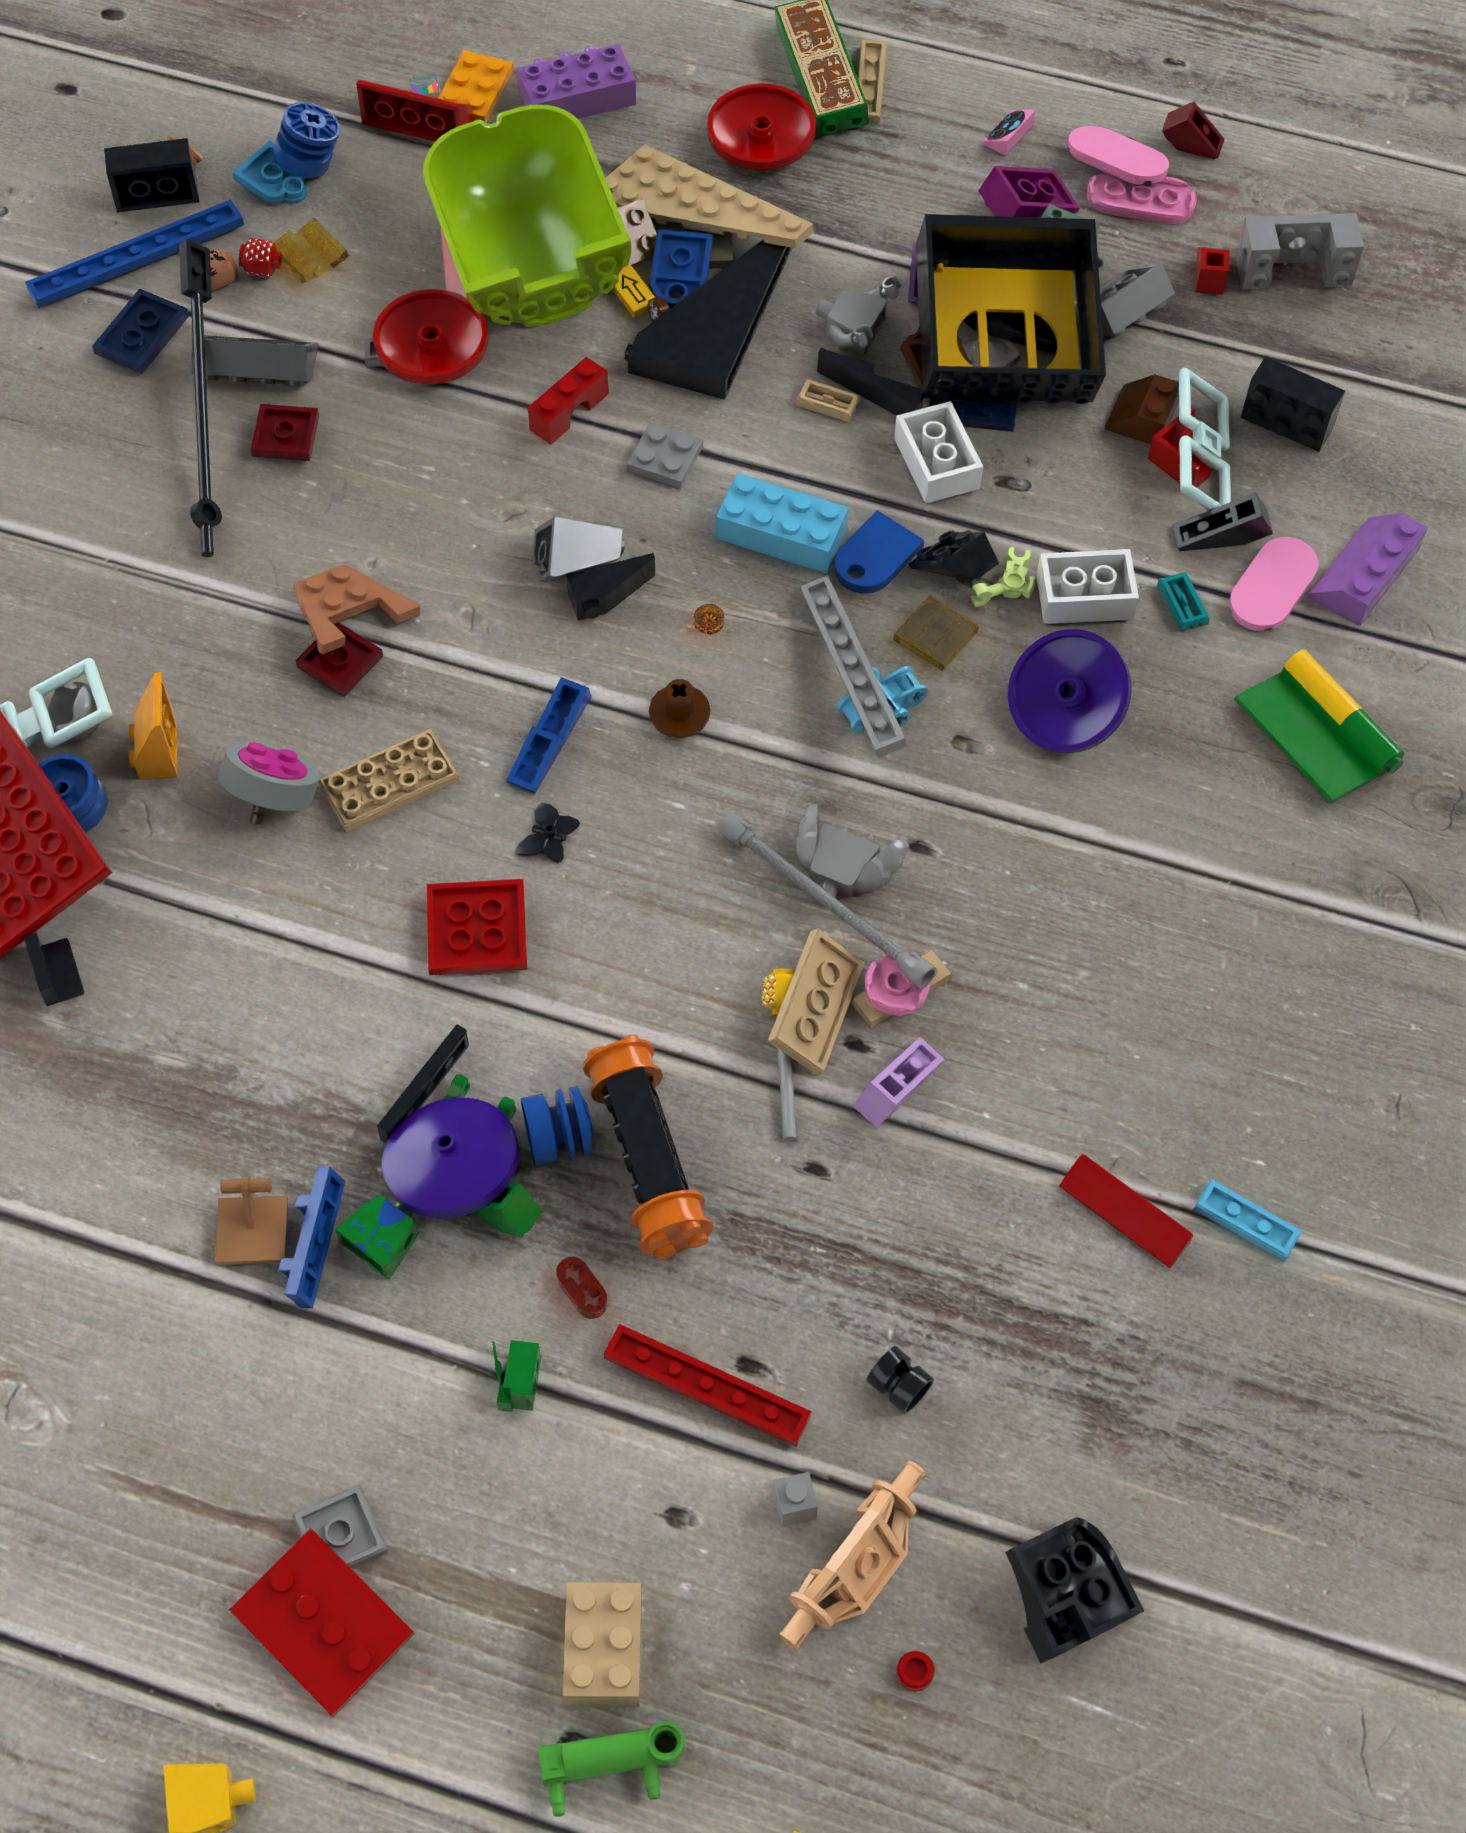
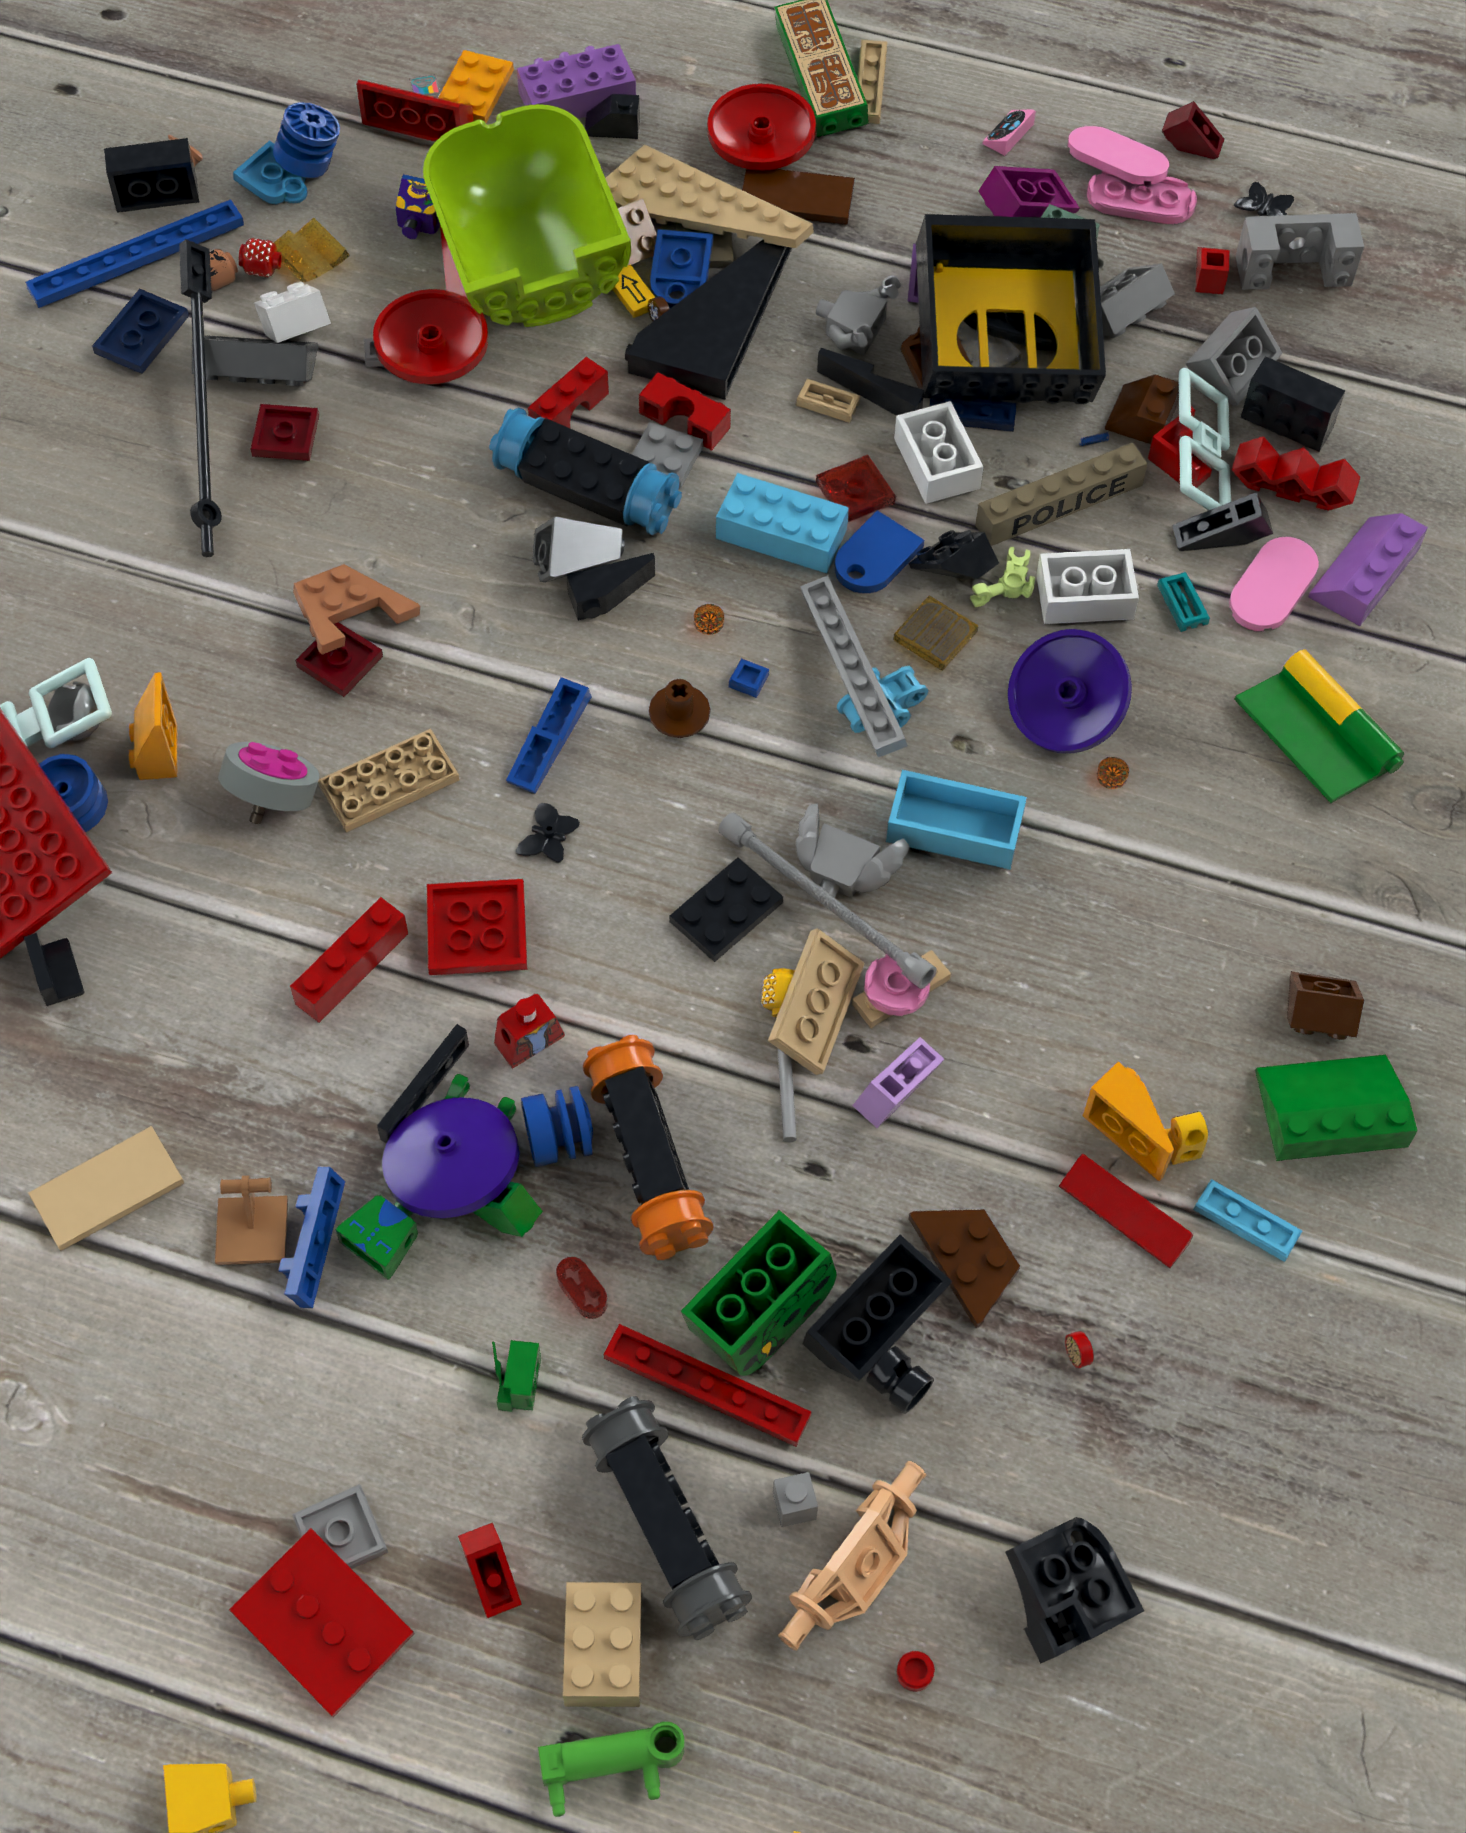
none -> tan tile [28,1126,184,1251]
none -> white brick [254,282,331,343]
none -> red brick [290,897,408,1023]
none -> dark purple torso [396,174,440,239]
none -> red slope [458,1522,522,1618]
none -> black brick [489,408,682,535]
none -> red torso [494,993,565,1069]
none -> brick [582,1396,752,1640]
none -> black slope [585,94,640,139]
none -> red arch [639,372,731,451]
none -> black plate [669,857,783,962]
none -> green brick [681,1210,837,1376]
none -> blue tile [729,658,769,698]
none -> reddish brown tile [742,169,855,225]
none -> black slope [802,1235,952,1382]
none -> clear red plate [816,455,896,522]
none -> medium azure piece [886,770,1027,870]
none -> reddish brown wing [908,1209,1020,1329]
none -> dark tan brick [975,443,1148,546]
none -> red tile [1065,1331,1094,1368]
none -> blue leg [1079,432,1109,446]
none -> light orange slope [1083,1062,1174,1181]
none -> clear orange tile [1097,757,1129,789]
none -> yellow leg [1165,1111,1208,1165]
none -> light grey slope [1185,307,1282,406]
none -> red brick [1231,436,1361,511]
none -> black piece [1234,182,1294,216]
none -> green slope [1255,1054,1418,1161]
none -> reddish brown slope [1287,971,1364,1040]

